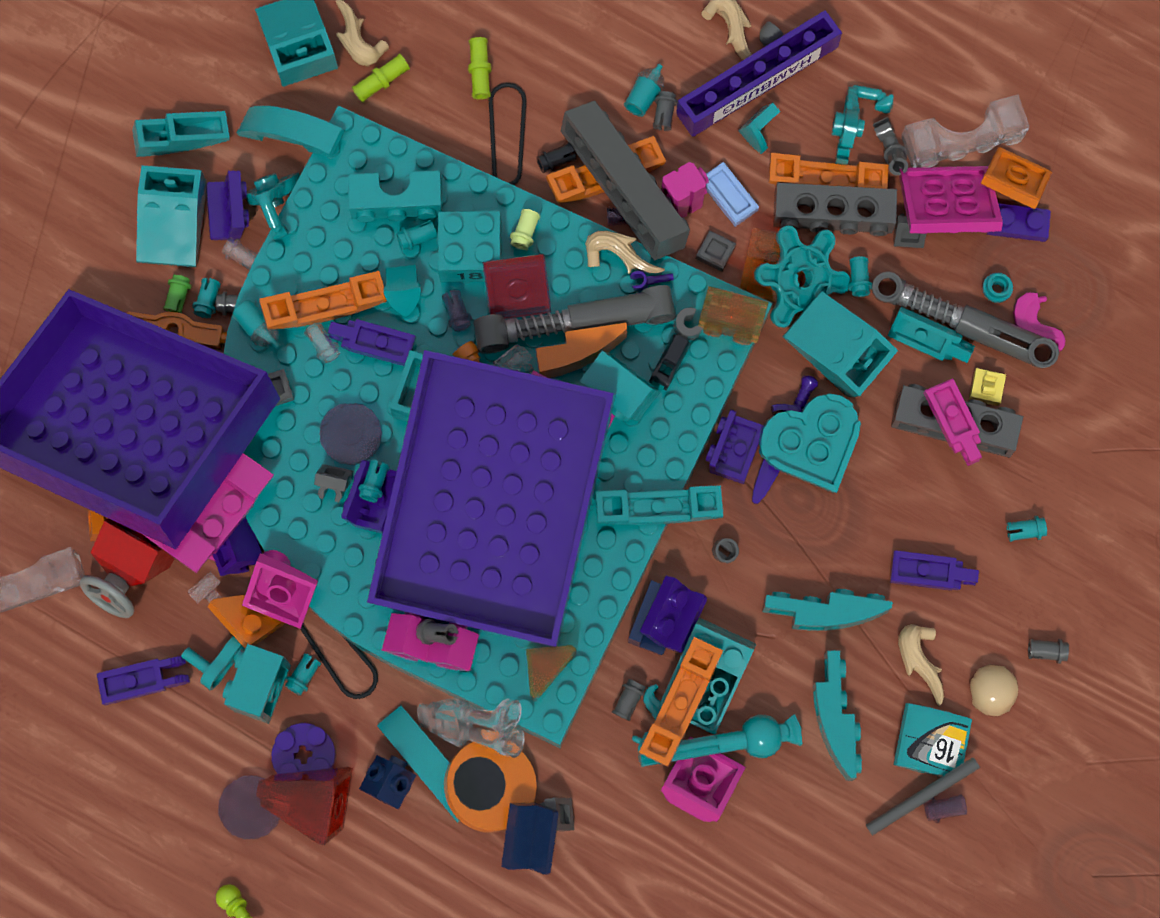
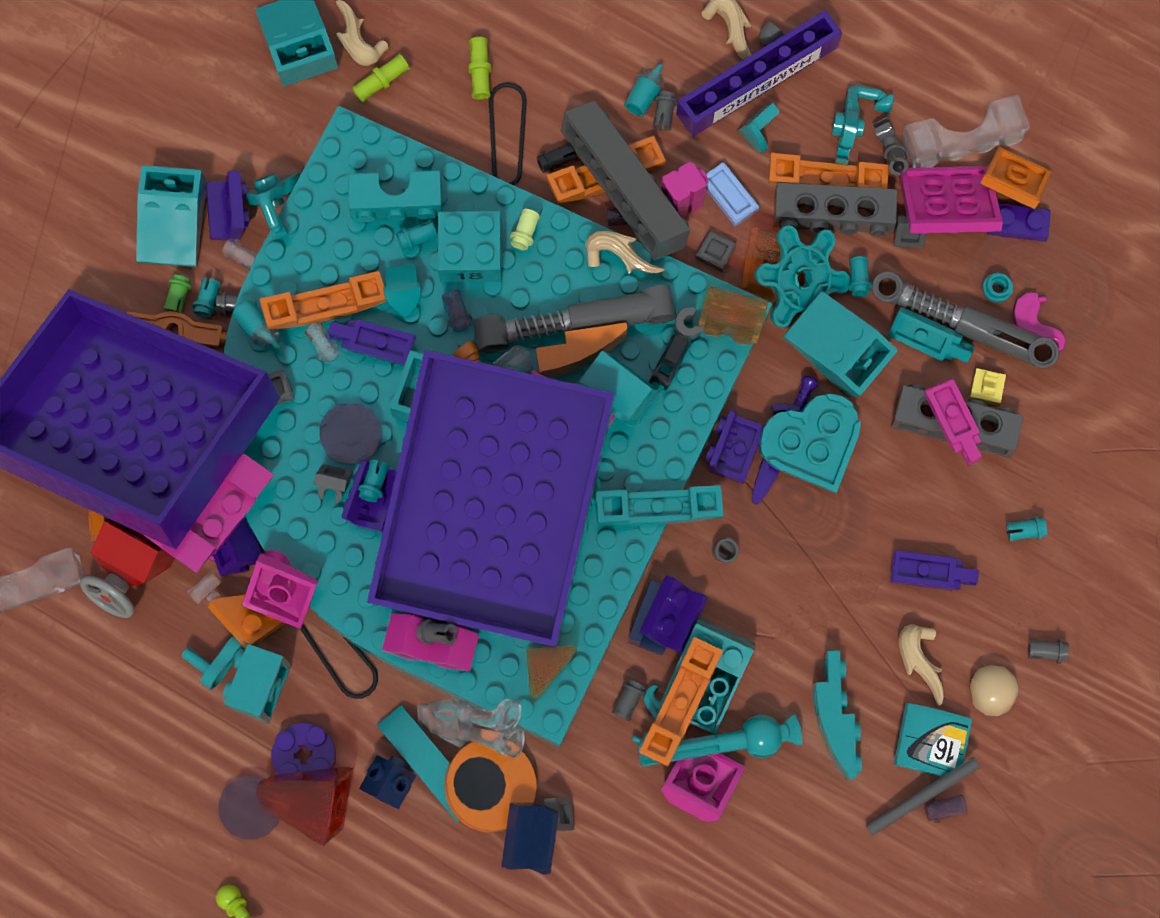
dark purple hinge [96,656,190,706] -> none
teal slope [132,111,230,157] -> none
teal slope [236,106,344,157] -> none
teal pin [285,653,321,696] -> none
tile [482,254,551,319] -> none
dark purple hand [630,271,674,293] -> none
teal slope [762,589,893,631] -> none

